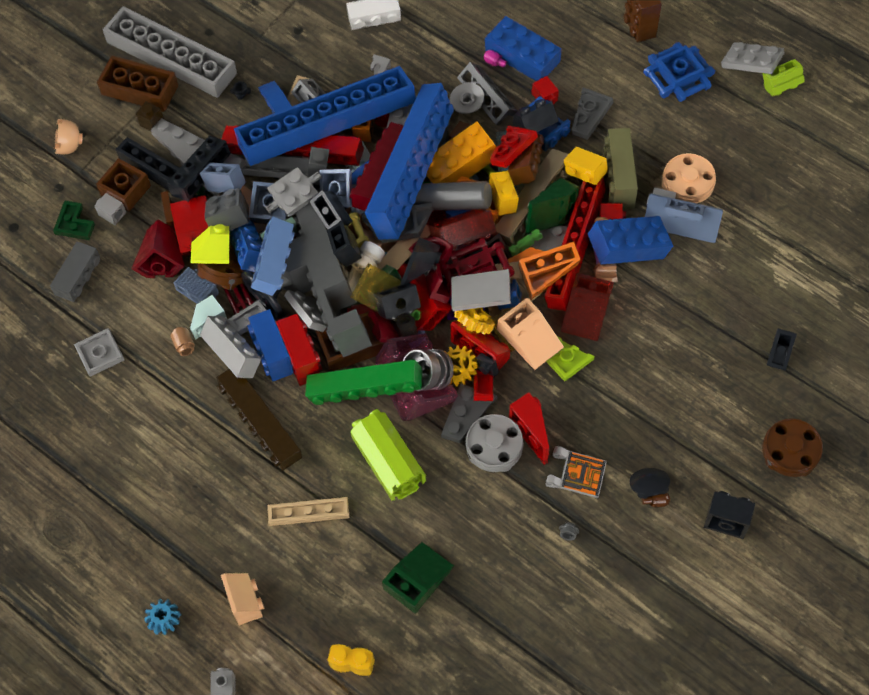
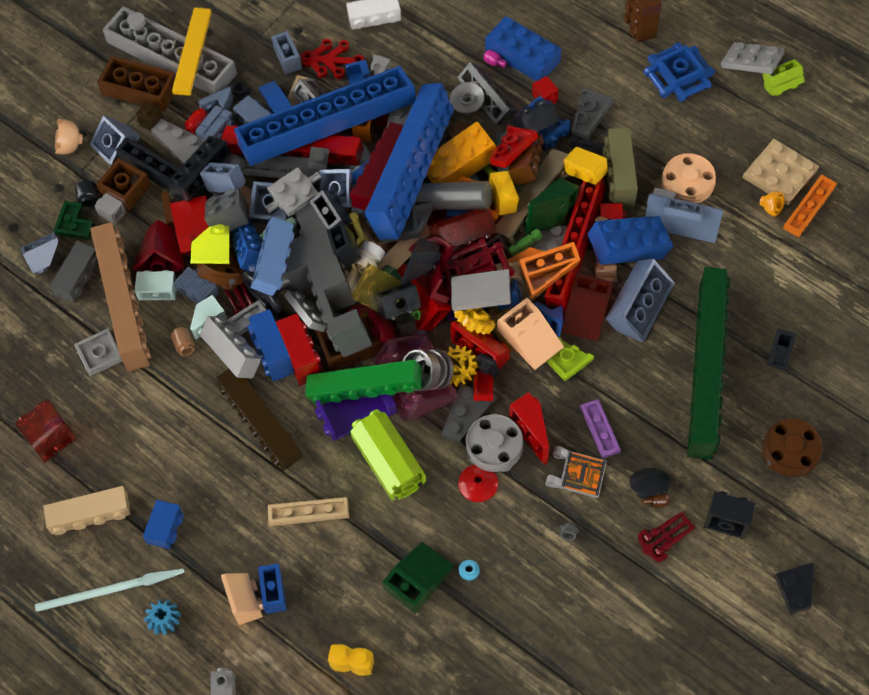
none -> clear red slope [15,399,76,463]
none -> sand blue slope [20,232,58,274]
none -> light aqua piece [35,569,184,612]
none -> tan brick [43,486,131,535]
none -> black head [75,179,99,207]
none -> sand blue slope [90,115,140,165]
none -> medium nougat brick [90,222,152,372]
none -> light grey tile [127,12,146,30]
none -> light aqua brick [135,270,177,300]
none -> blue brick [143,500,184,549]
none -> yellow tile [172,8,212,96]
none -> red brick [185,108,208,134]
none -> sand blue brick [196,105,235,140]
none -> sand blue slope [198,87,233,114]
none -> sand blue brick [233,95,272,125]
none -> blue brick [258,563,287,614]
none -> sand blue brick [272,31,302,75]
none -> red plant [300,39,365,79]
none -> dark purple panel [314,394,397,441]
none -> blue panel [346,60,370,84]
none -> red dish [458,465,498,502]
none -> medium azure plate [459,560,479,581]
none -> blue slope [533,301,563,337]
none -> black axle [569,136,604,154]
none -> medium lavender tile [580,399,621,459]
none -> sand blue slope [606,259,675,342]
none -> dark red piece [638,511,696,562]
none -> dark green brick [687,267,731,460]
none -> tan plate [743,139,819,206]
none -> light orange brick [760,191,784,217]
none -> black wing [774,563,814,615]
none -> orange plate [783,174,837,238]

